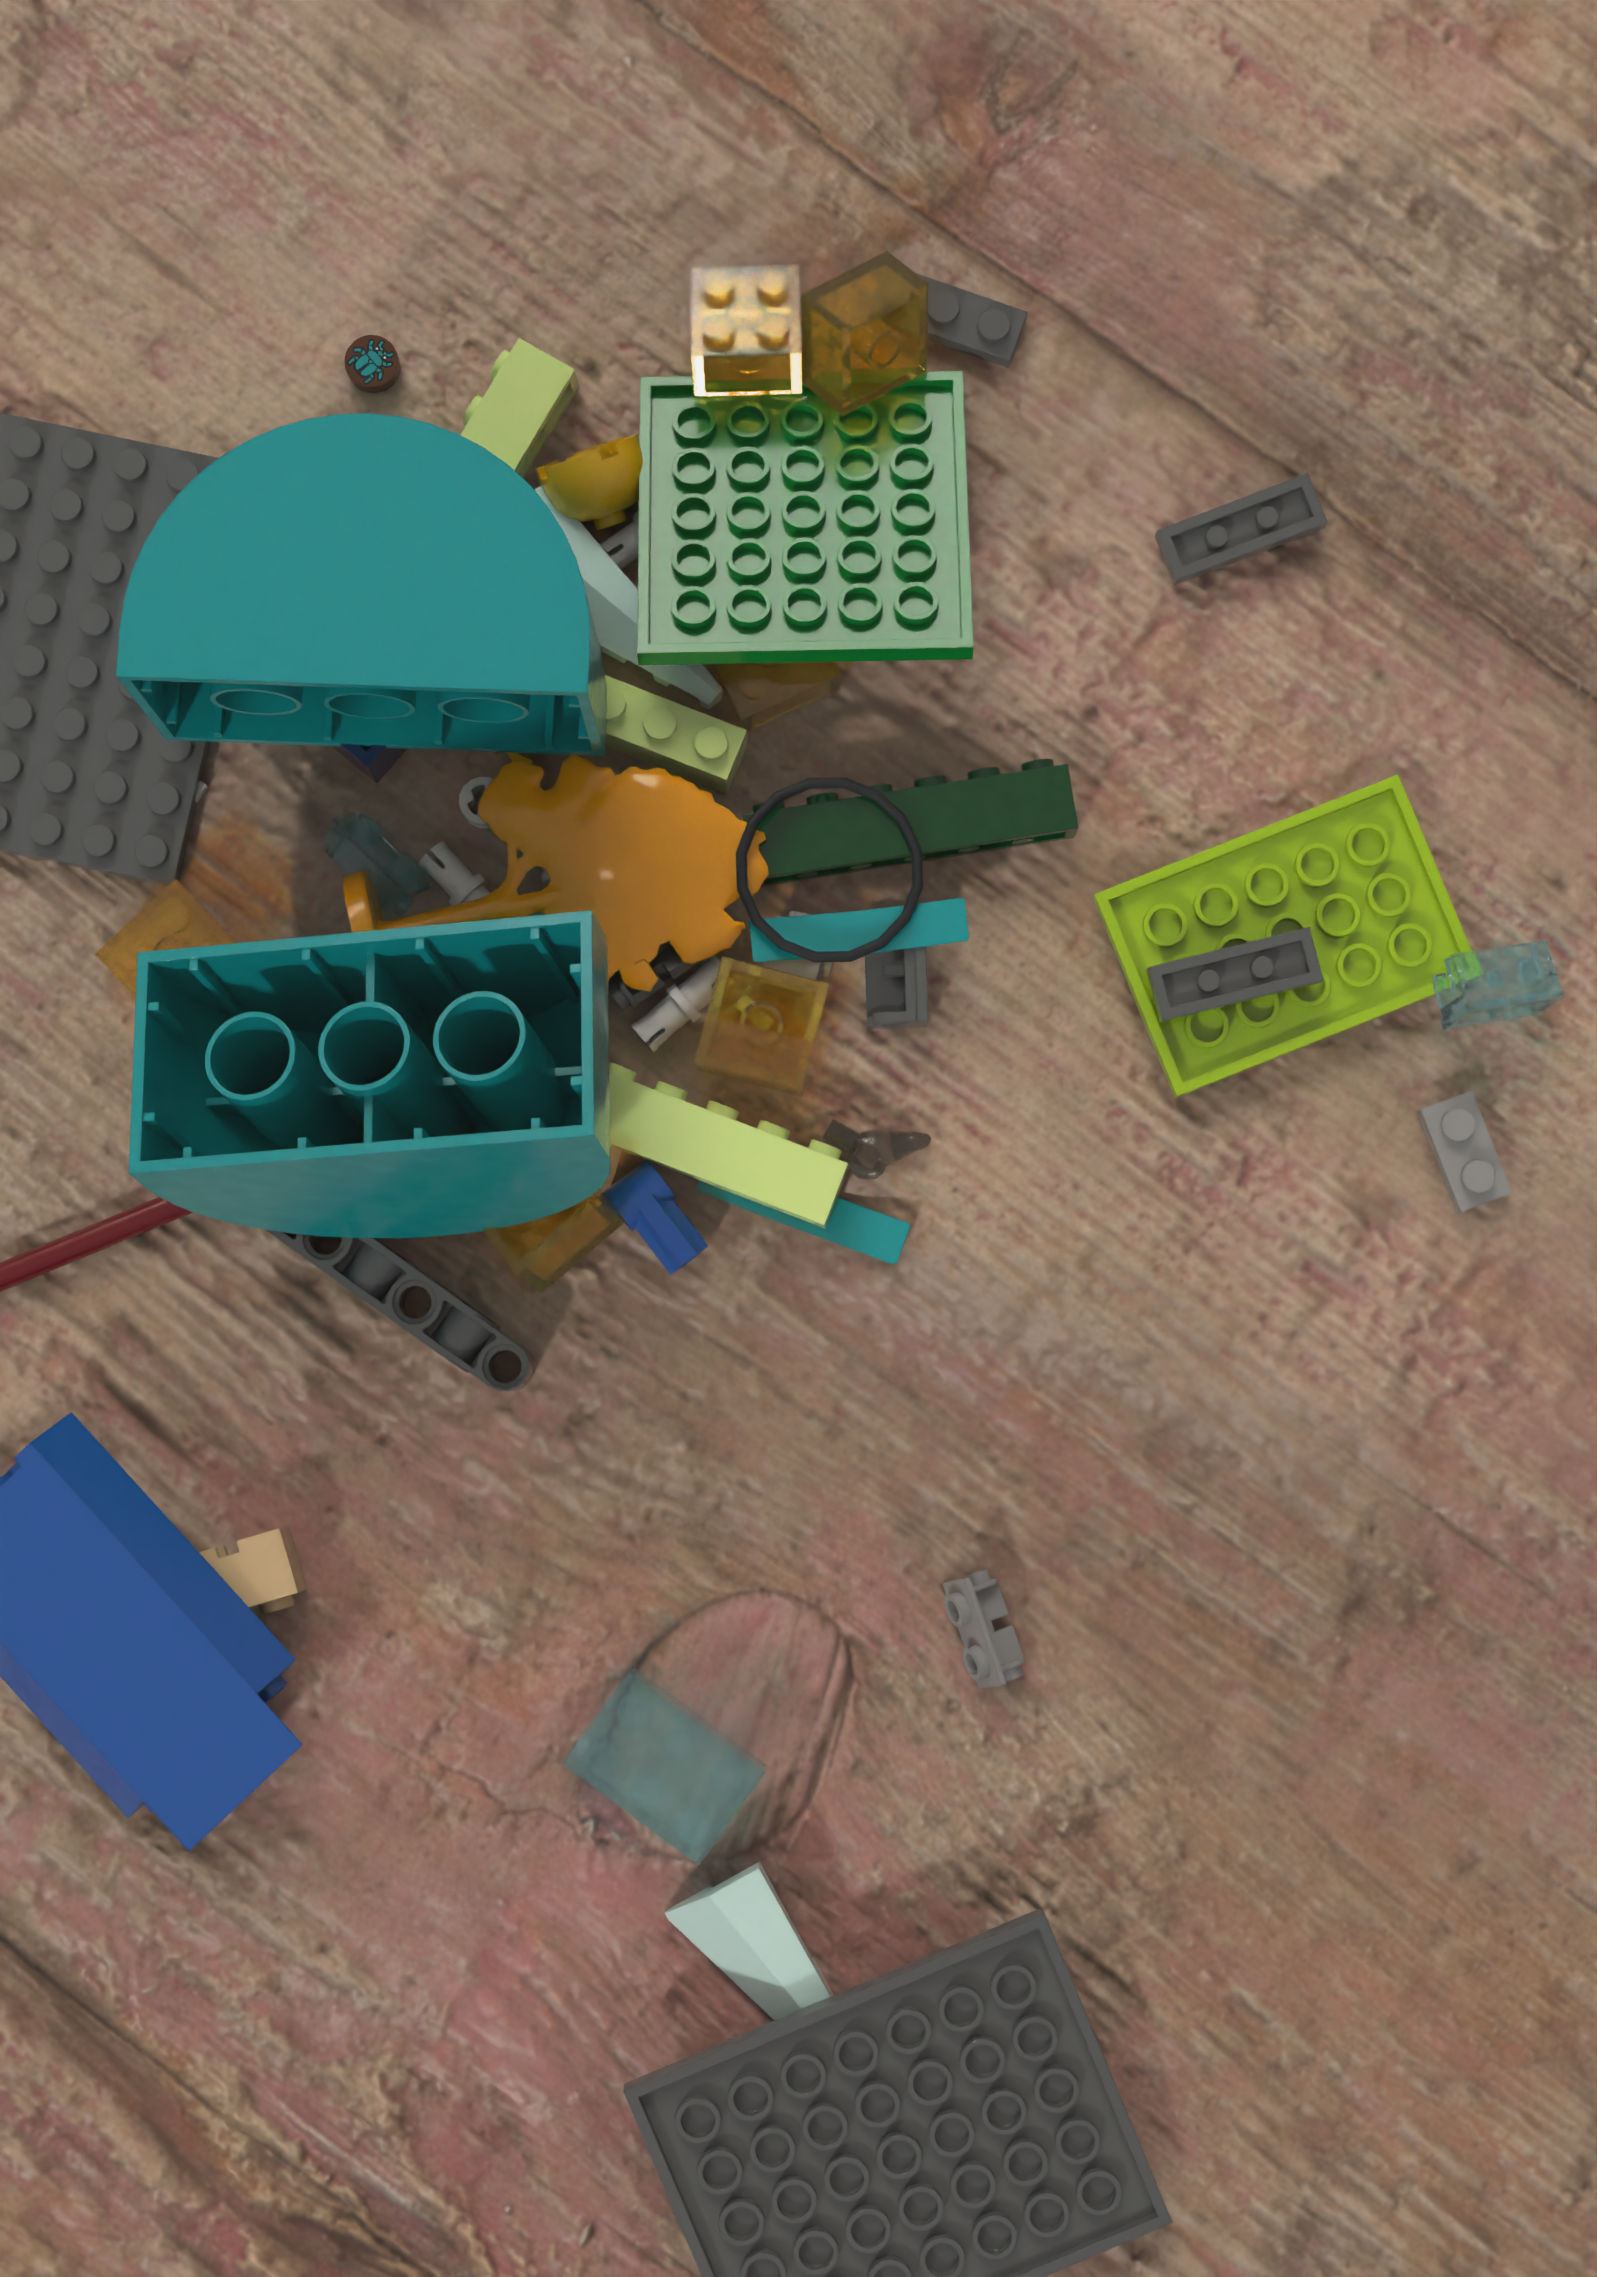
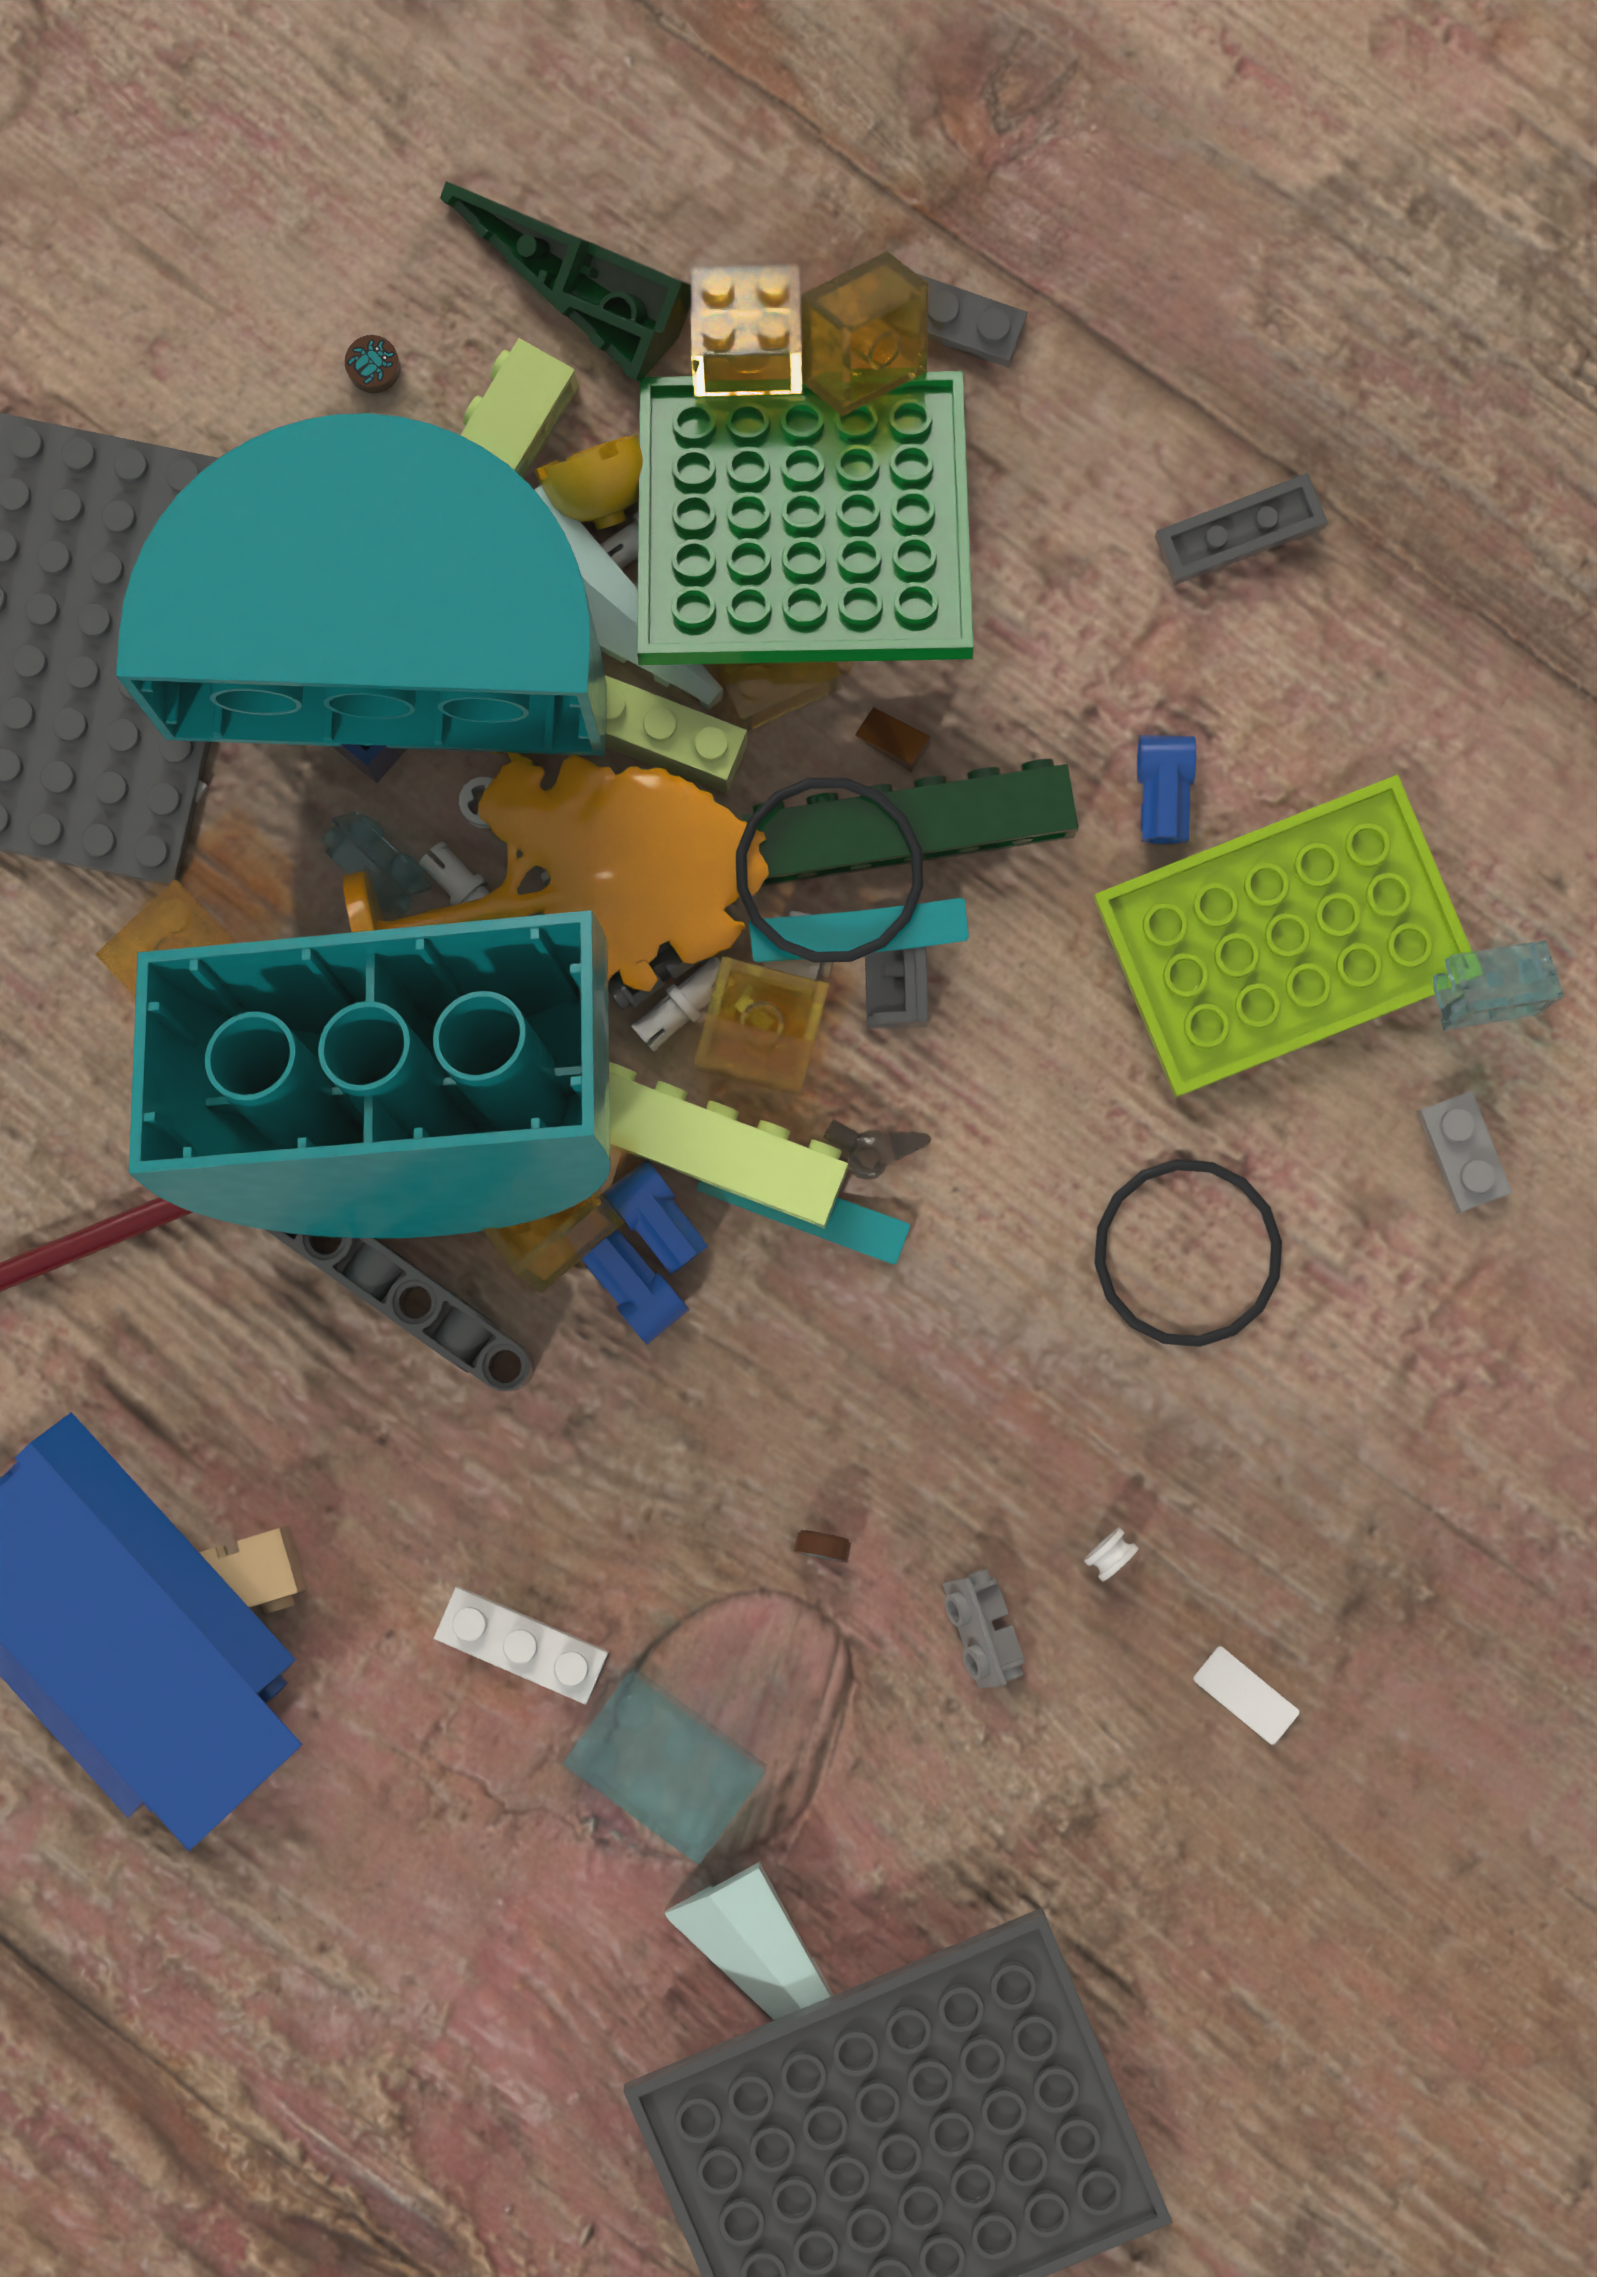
dark grey plate [1146,927,1323,1023] -> none
none -> white plate [433,1586,610,1705]
none -> dark green wedge [440,181,698,382]
none -> blue piece [582,1230,690,1345]
none -> reddish brown tile [793,1530,851,1563]
none -> reddish brown piece [855,707,931,772]
none -> white bush [1084,1527,1139,1582]
none -> black piece [1094,1159,1282,1347]
none -> blue piece [1137,735,1196,845]
none -> white sticker [1193,1646,1299,1745]

